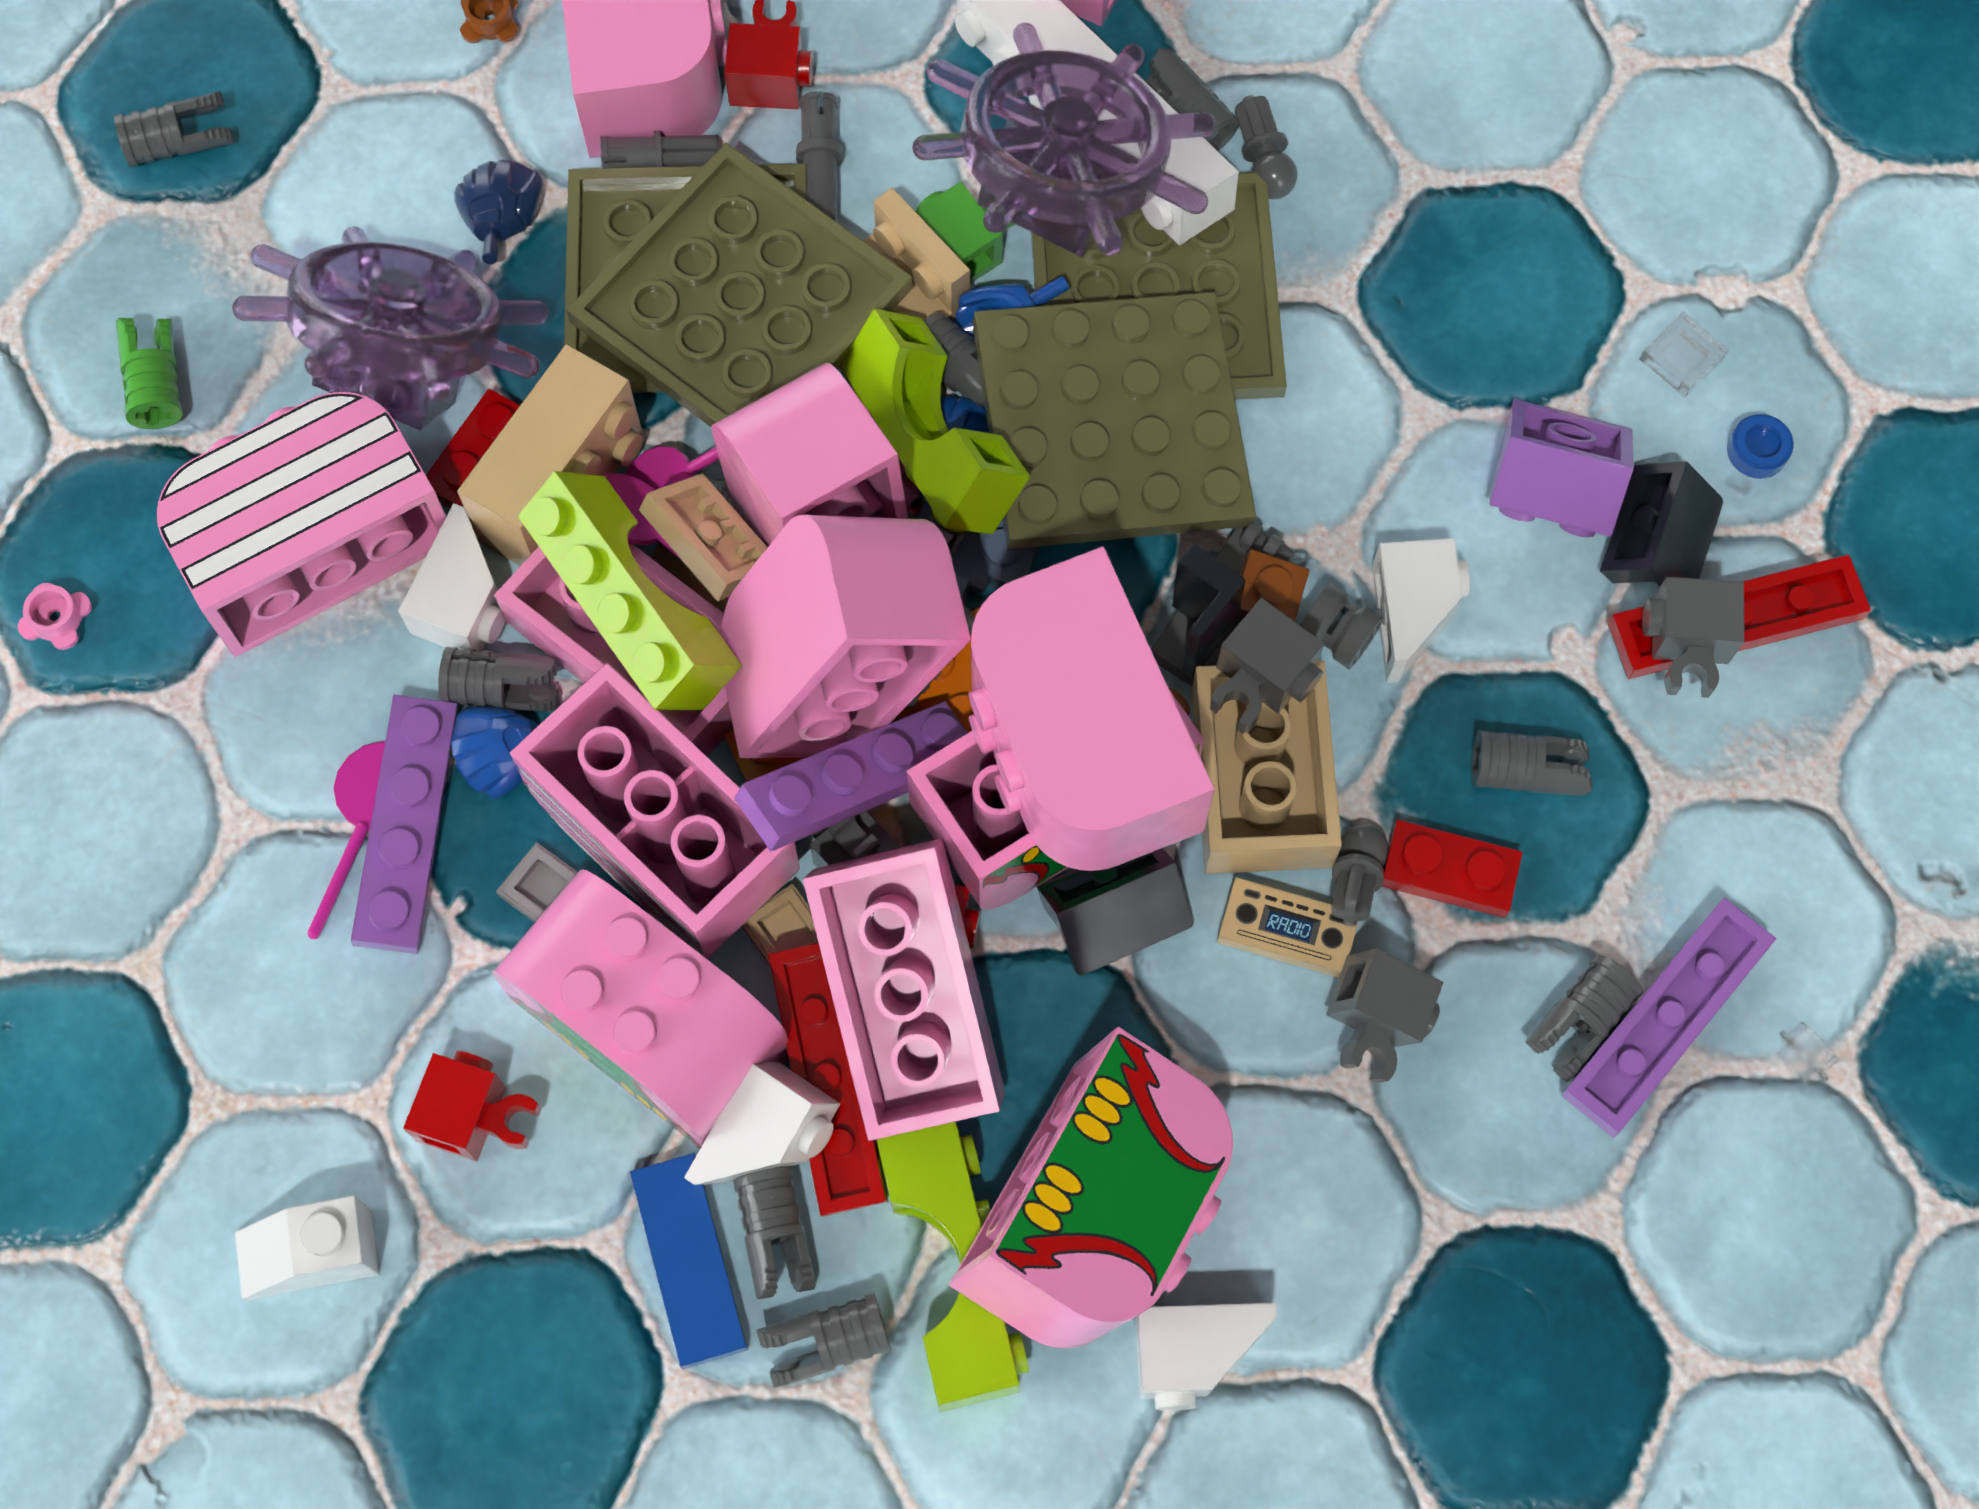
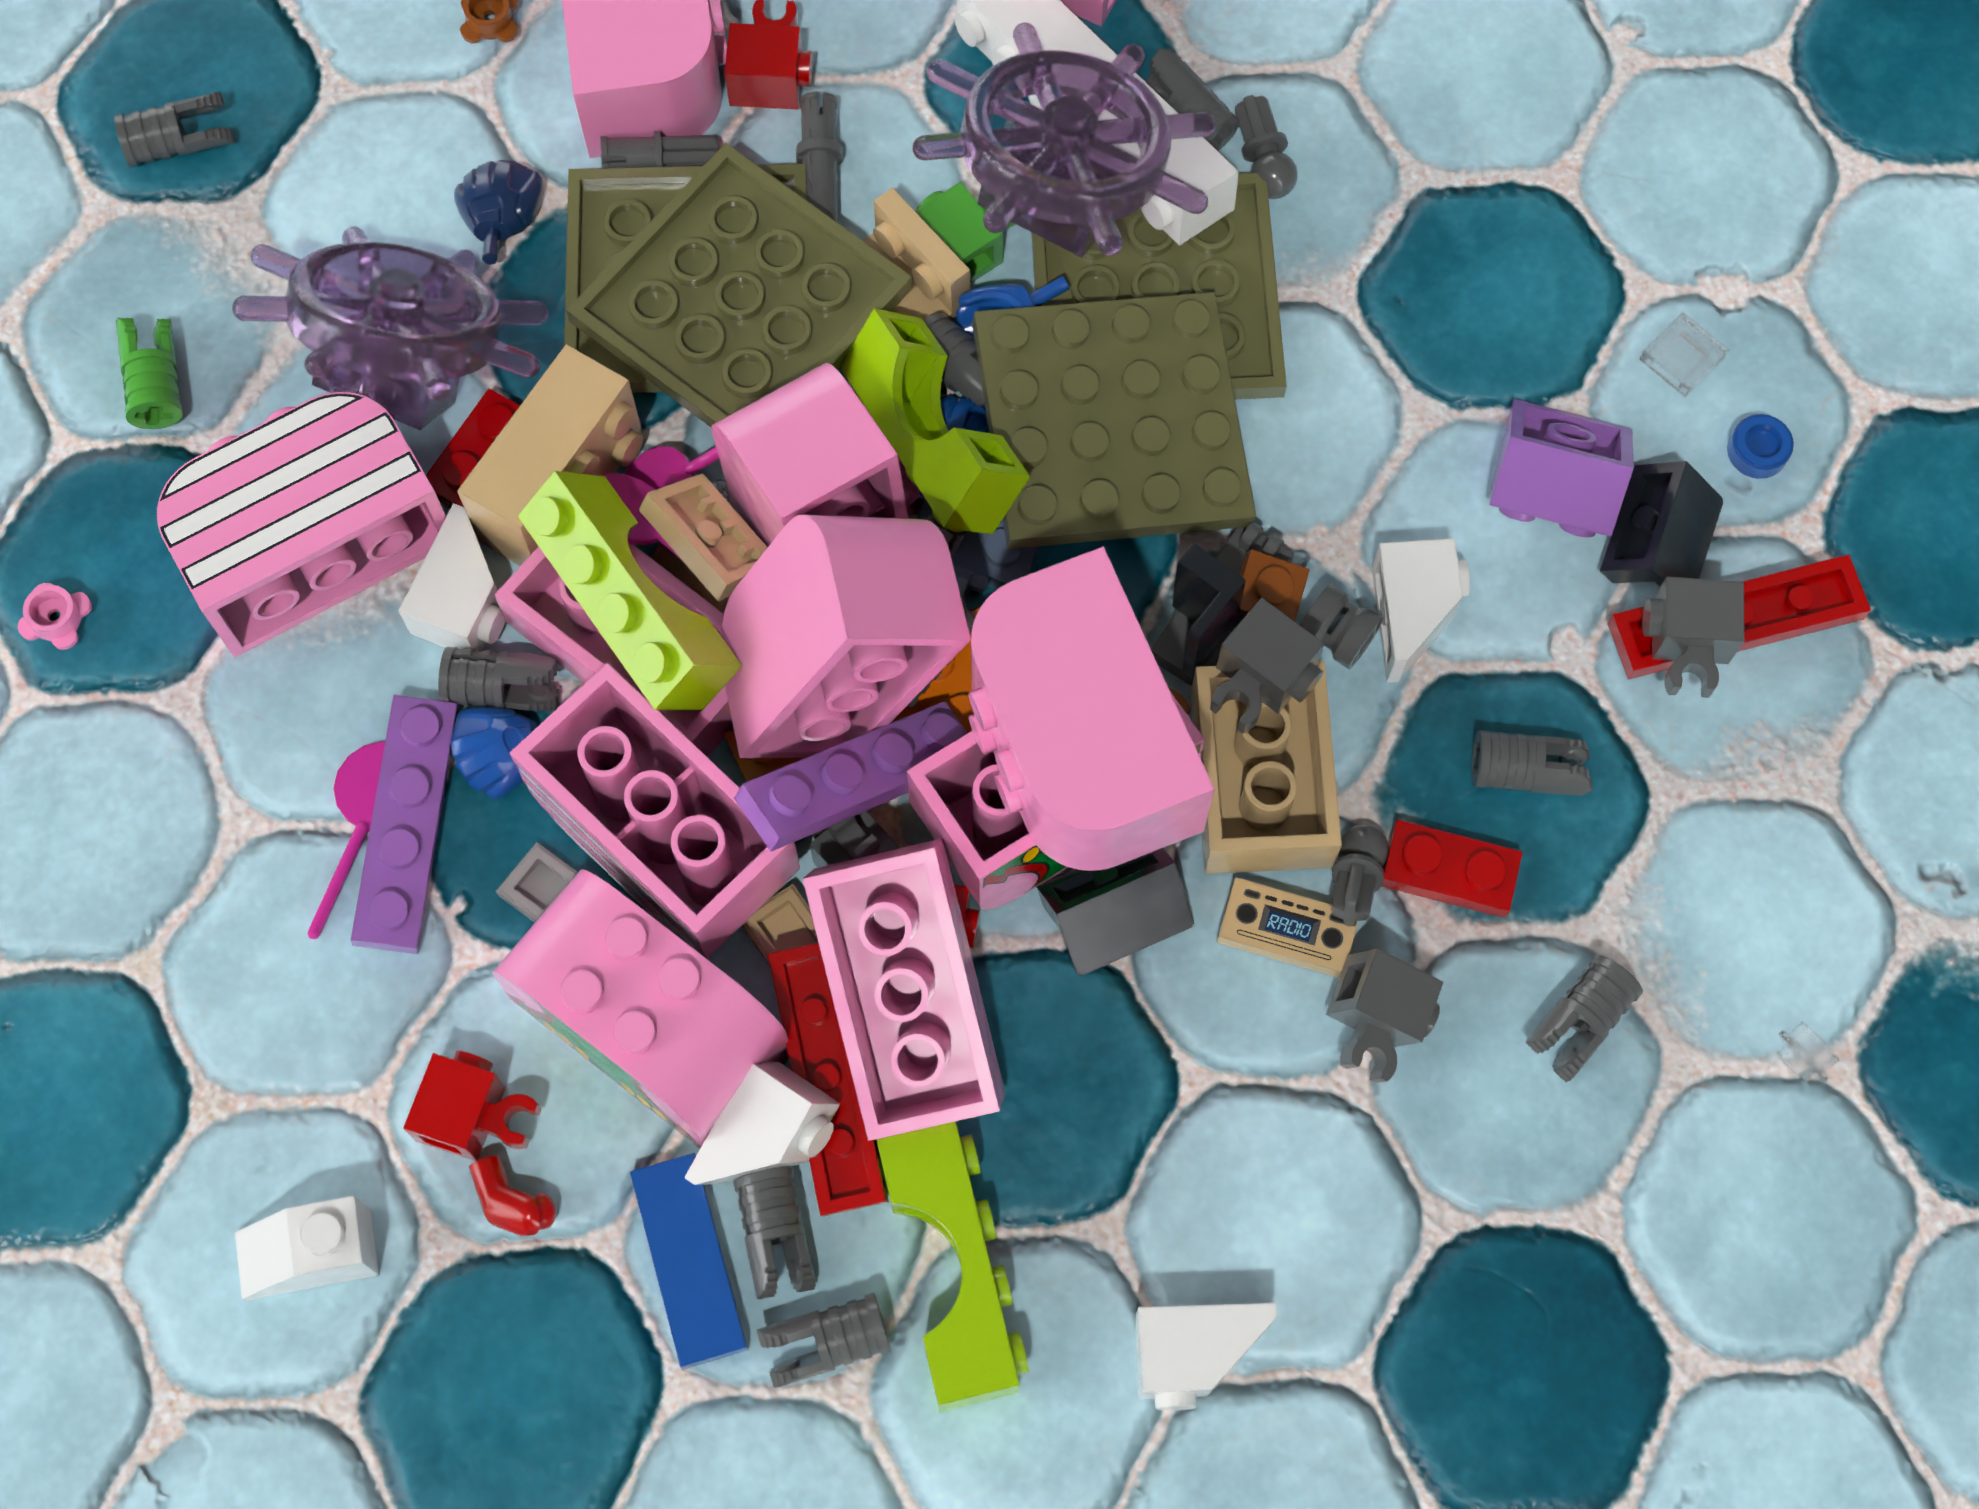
brick [949,1027,1233,1348] -> none
medium lavender plate [1561,897,1777,1139] -> none
none -> red arm [469,1155,556,1236]

